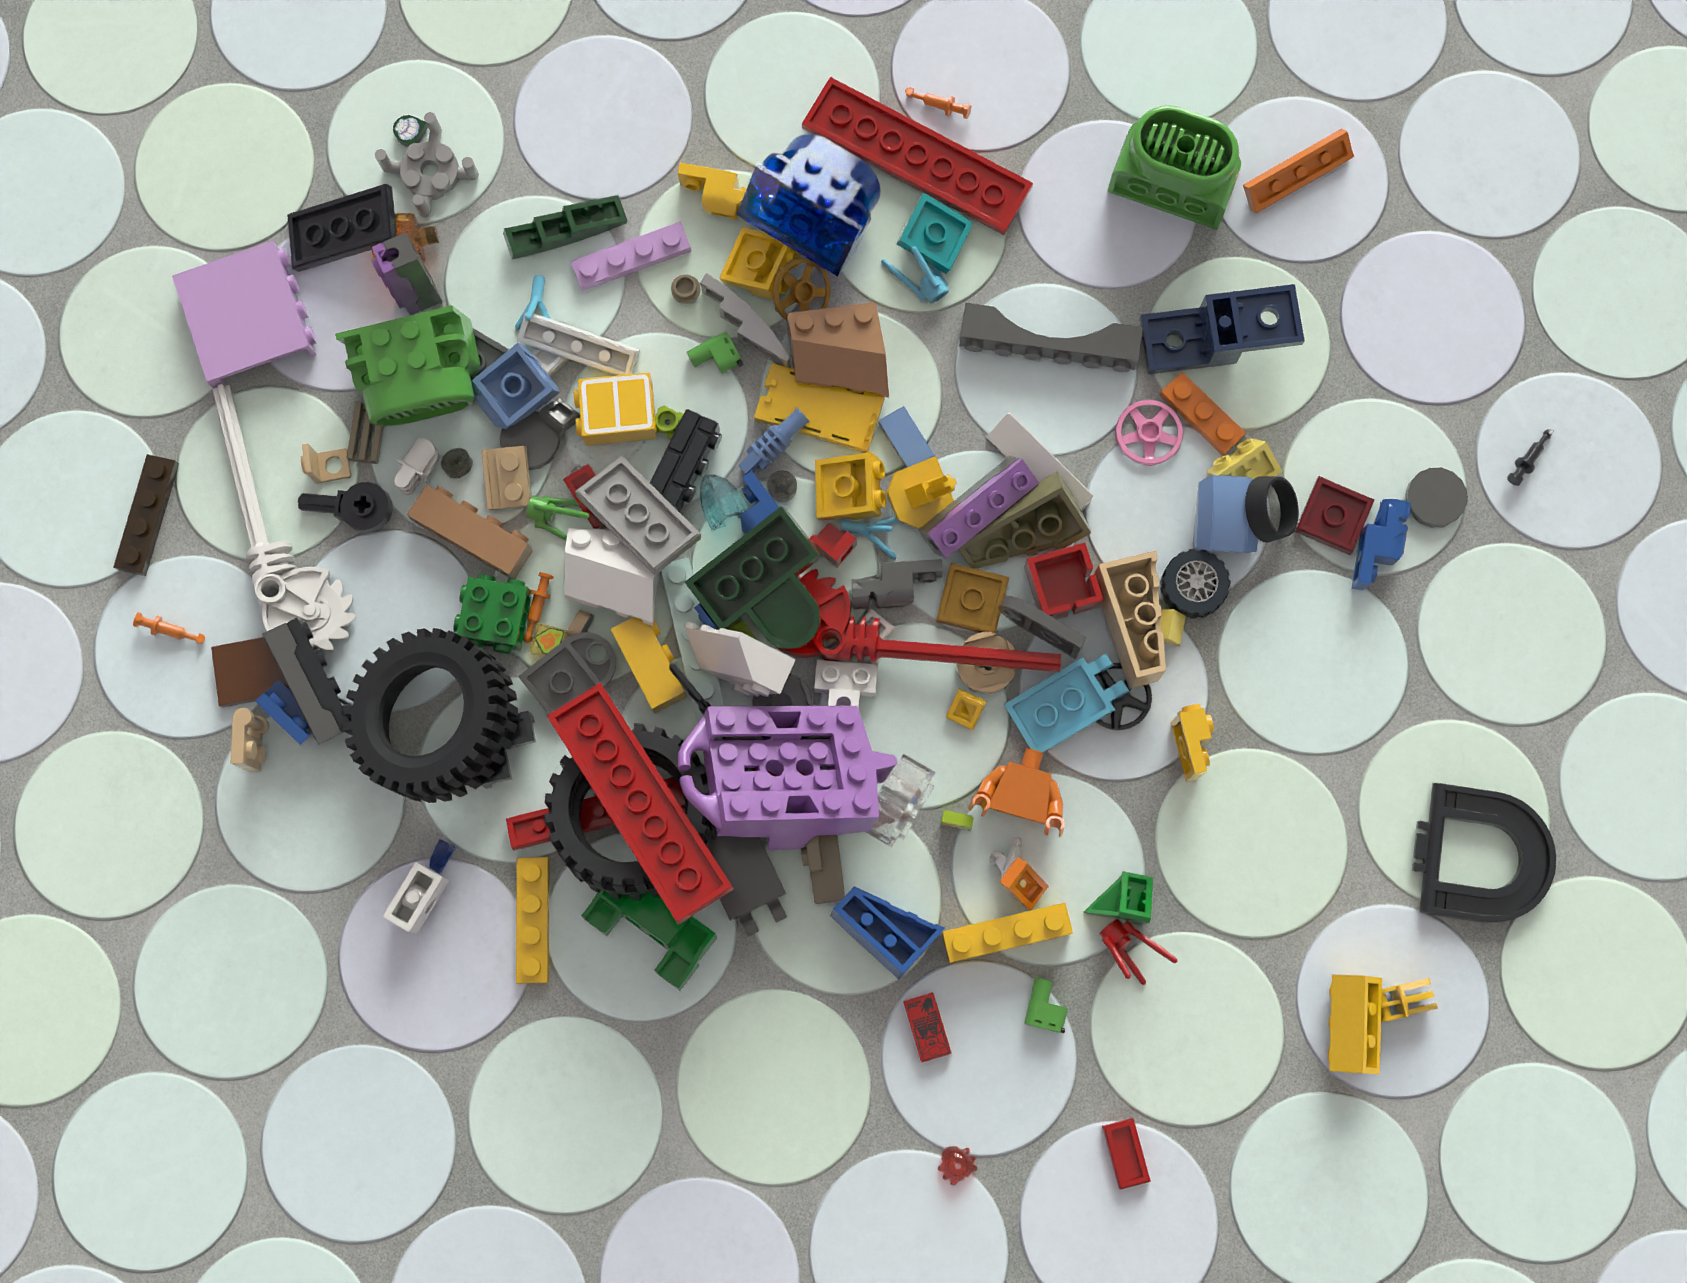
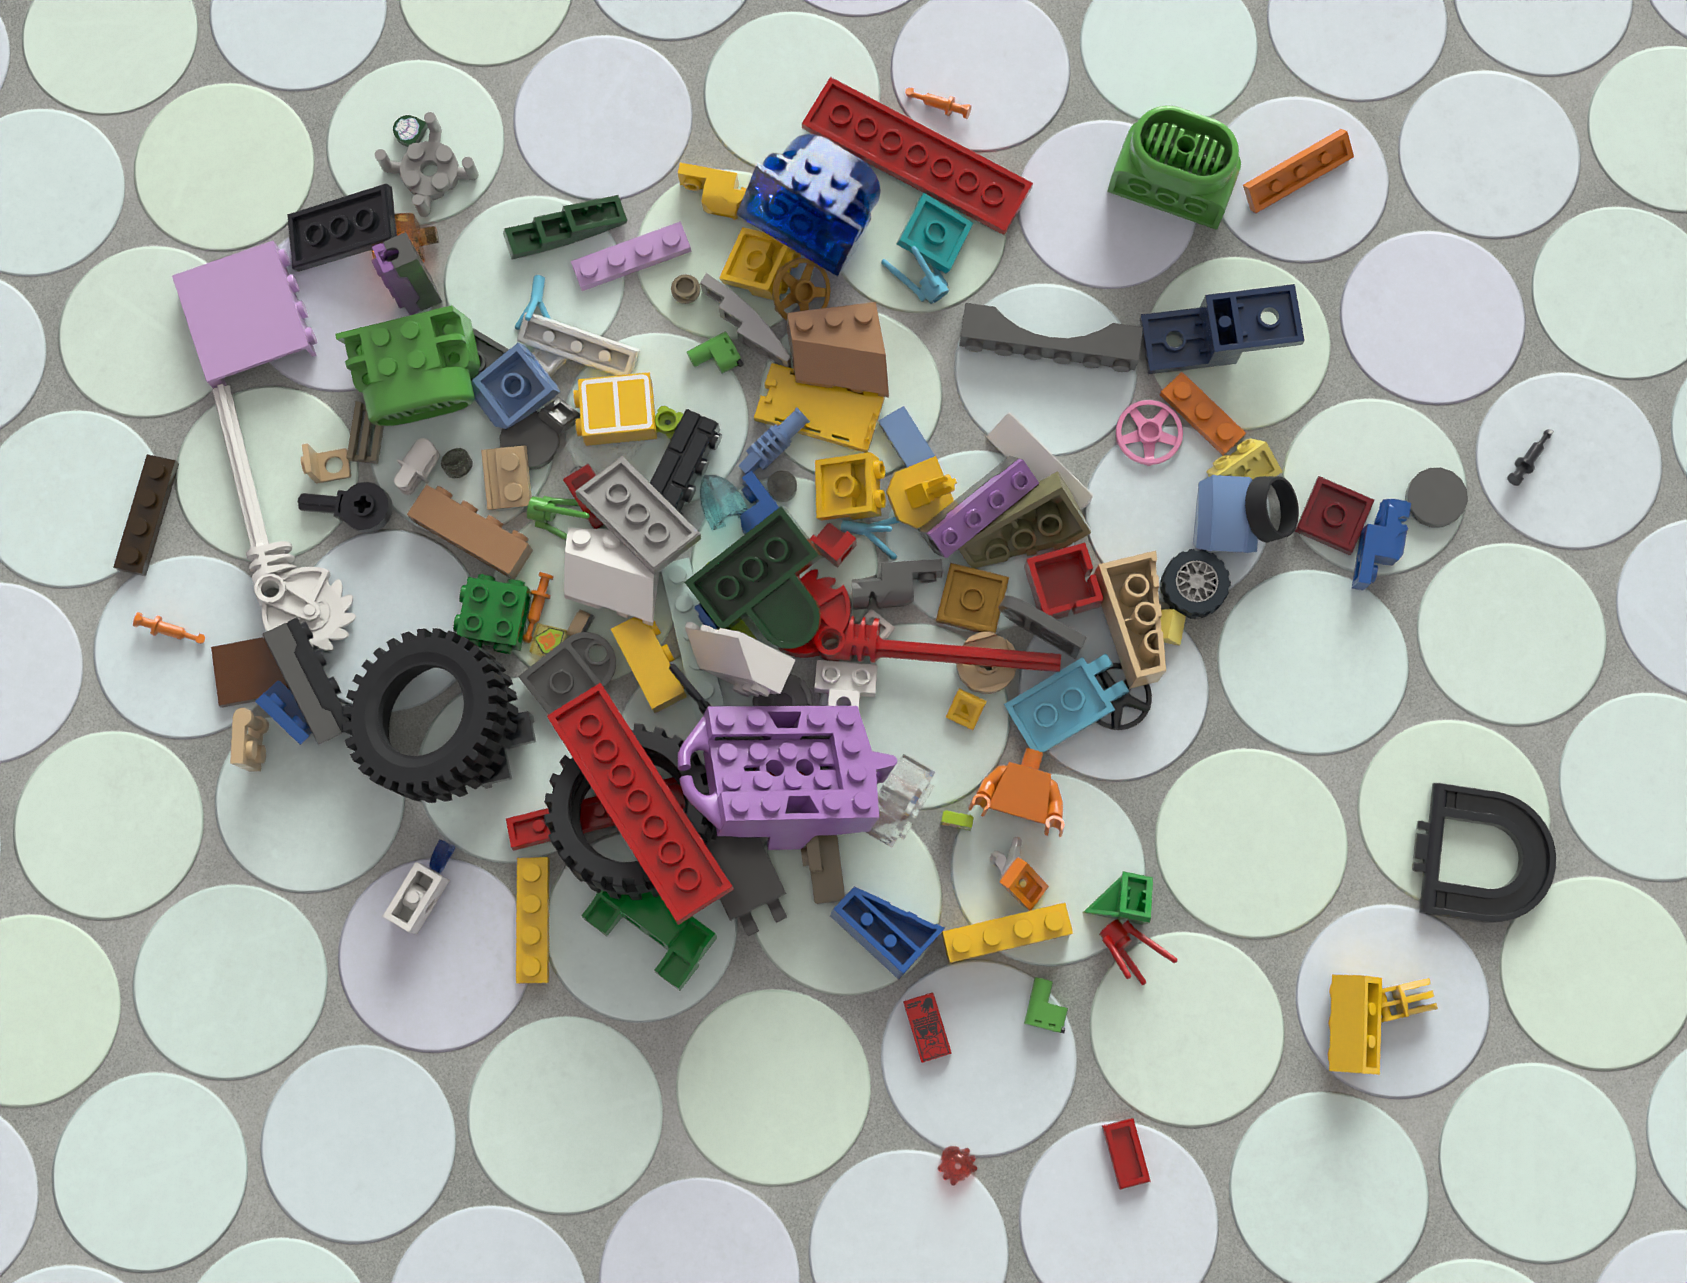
yellow plate [1170,704,1214,782] -> none

